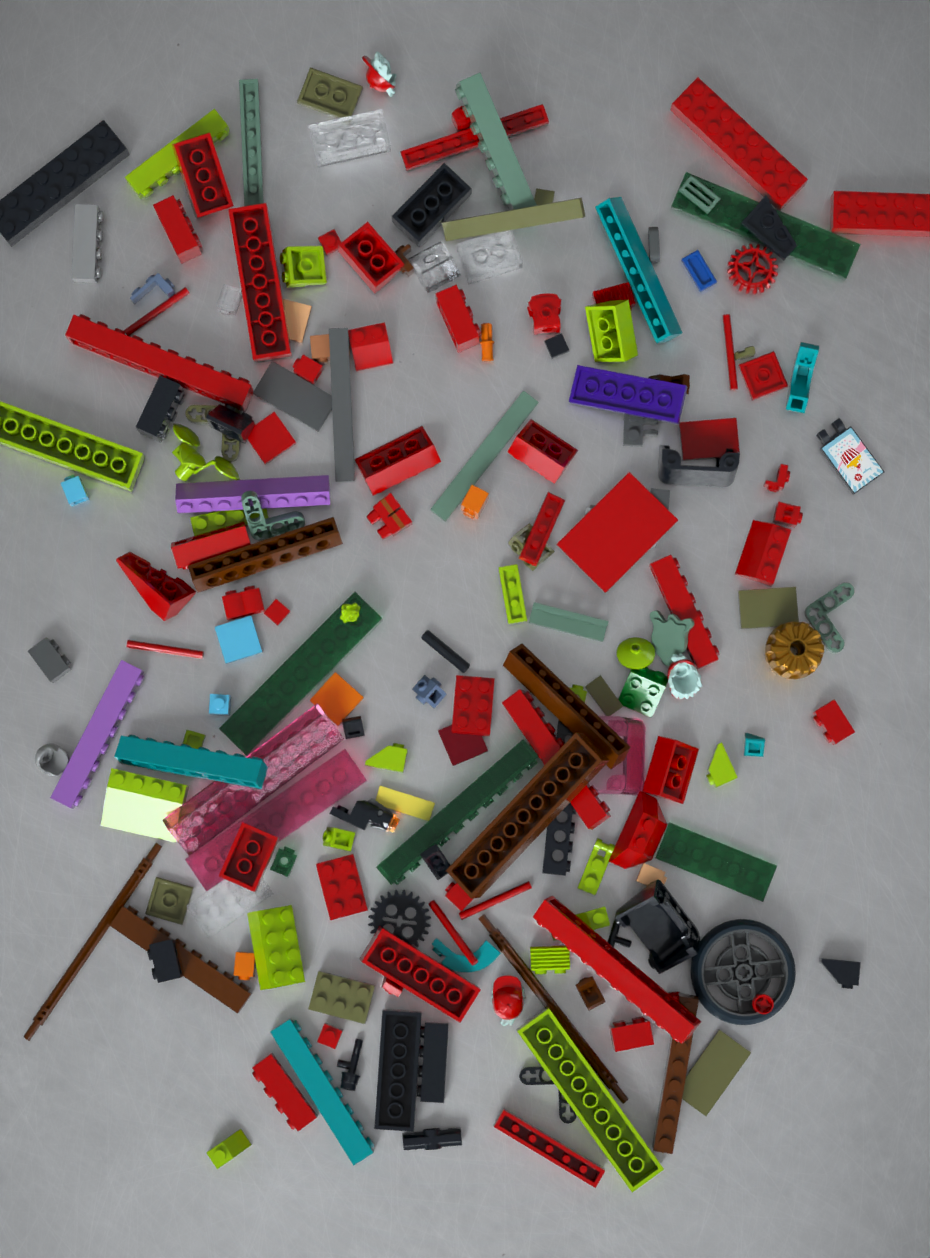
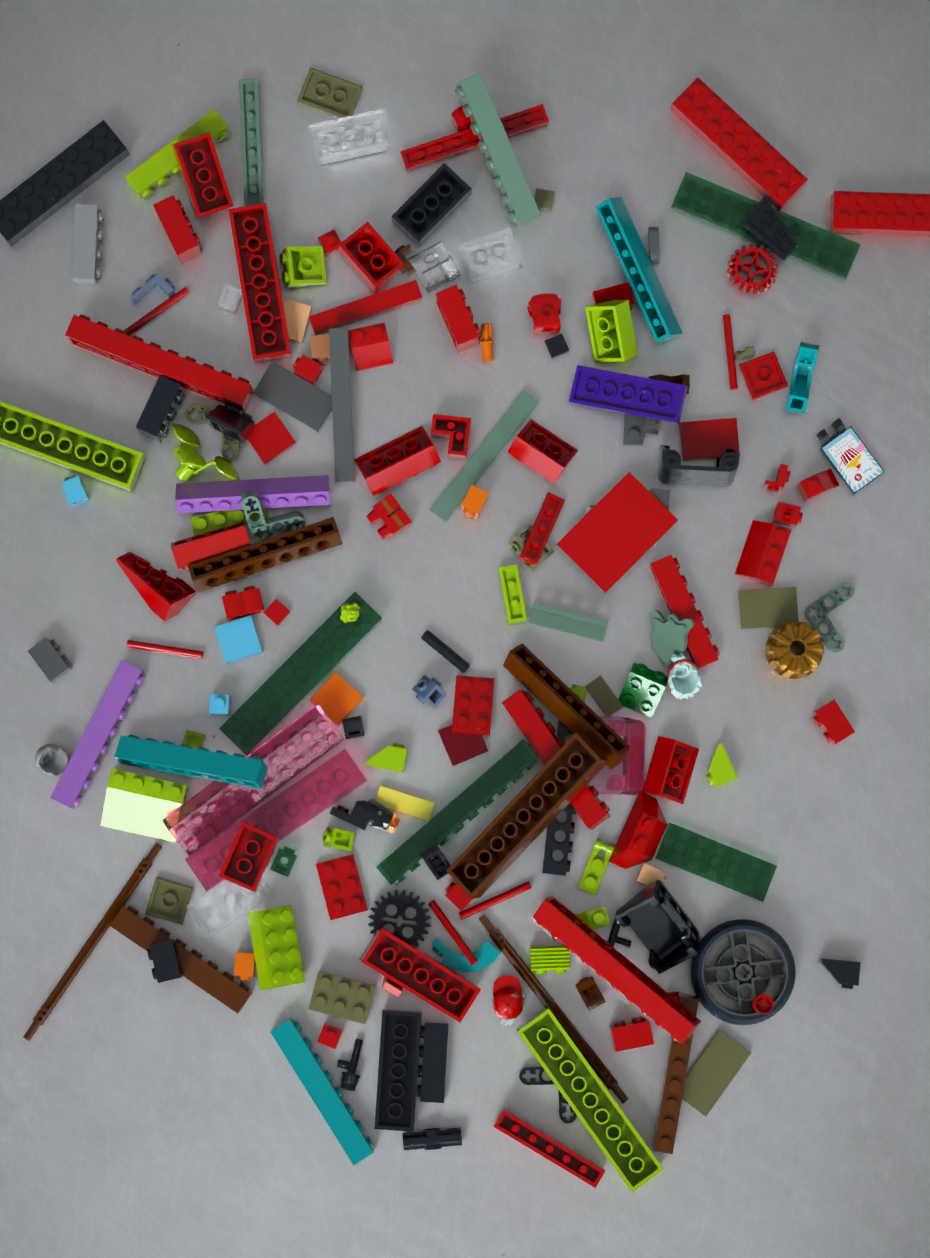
lime slope [207,1129,252,1169] -> none
red brick [252,1053,318,1131] -> none
hair [362,52,397,97] -> none
olive tile [442,197,585,241] -> none
lime dish [617,637,655,669] -> none
sand green tile [679,175,721,214] -> none
blue tile [681,250,717,292] -> none
teal slope [744,733,765,757] -> none
none -> red tile [309,280,422,335]
none -> red brick [431,414,471,460]
none -> red slope [796,469,839,502]

